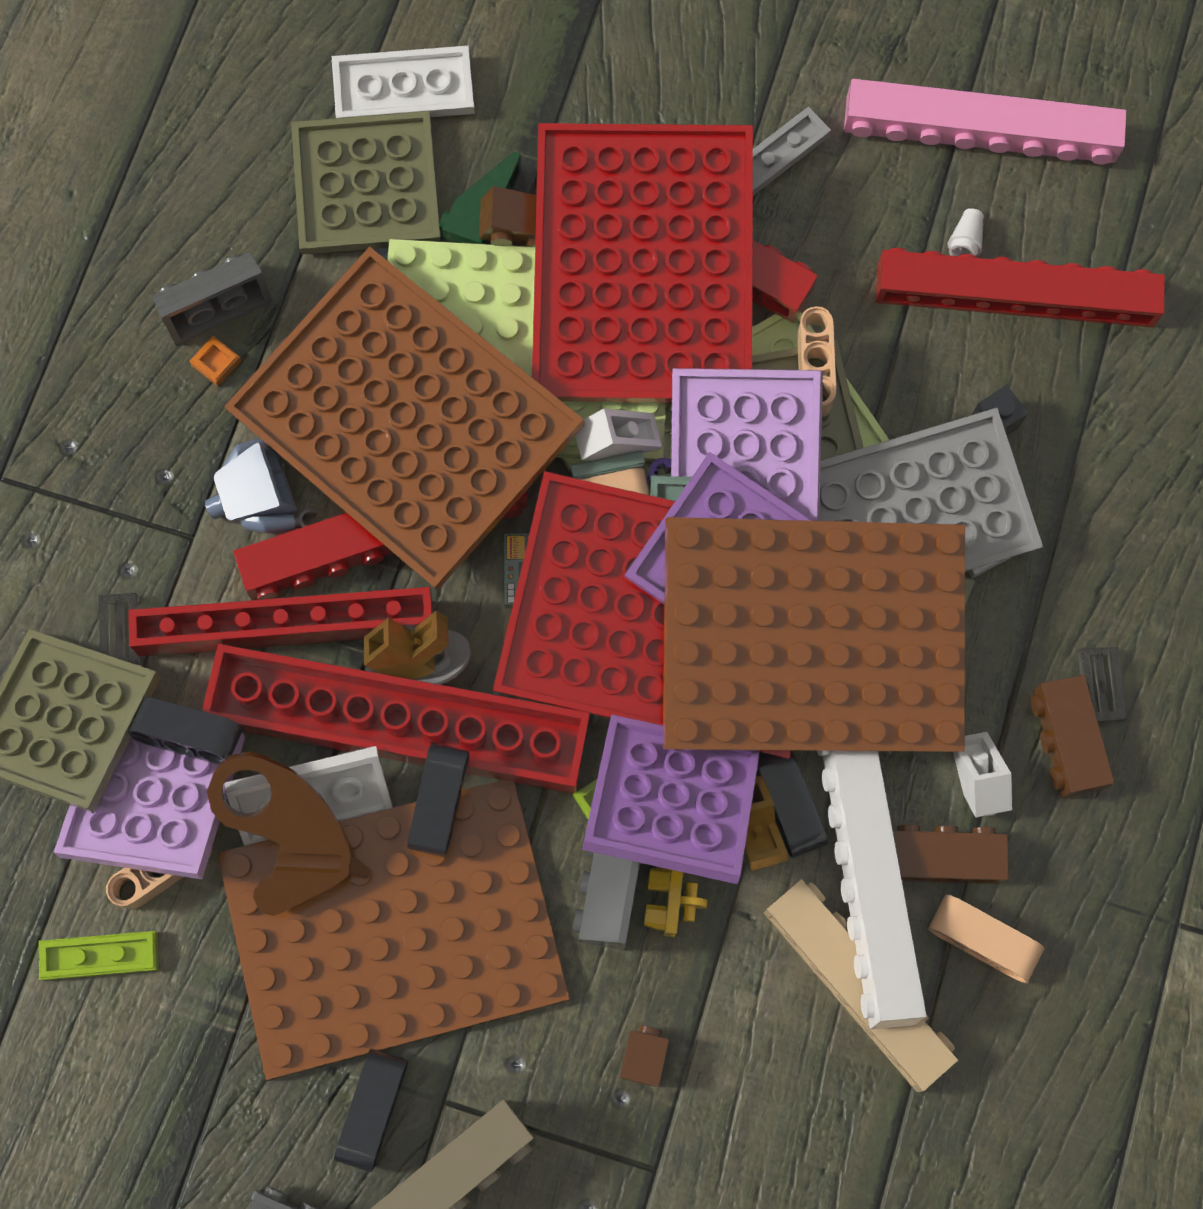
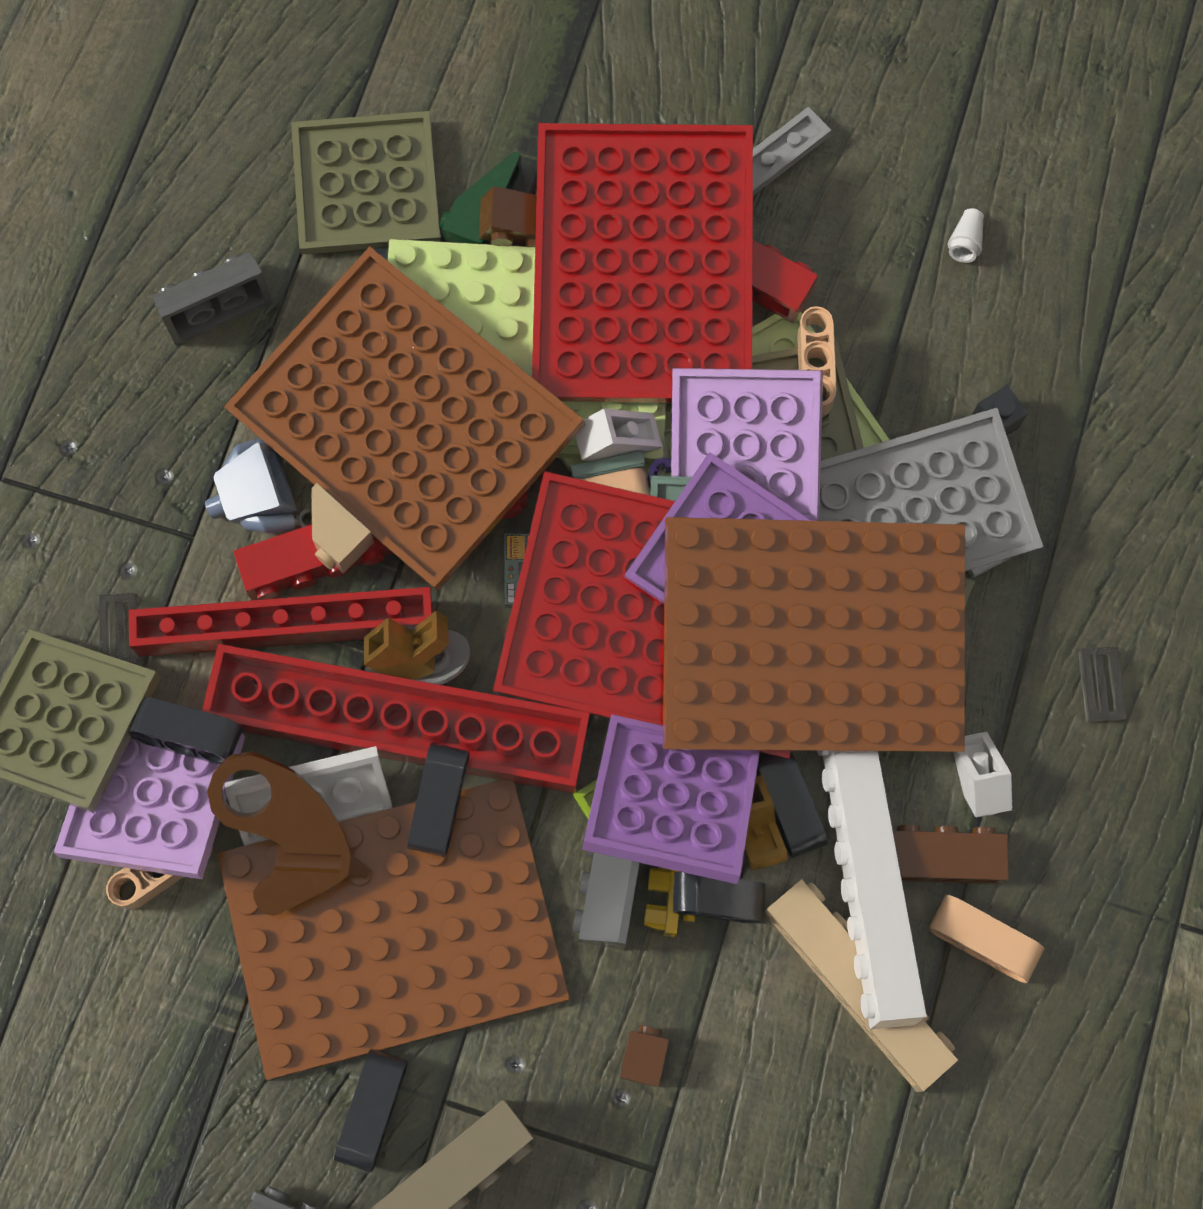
lime tile [39,931,159,981] -> none
orange tile [189,336,242,387] -> none
white plate [332,46,474,118] -> none
bright pink brick [843,79,1126,165] -> none
red brick [875,248,1165,328] -> none
reddish brown brick [1031,675,1114,798] -> none
none -> tan slope [312,483,374,573]
none -> black beam [673,872,766,923]

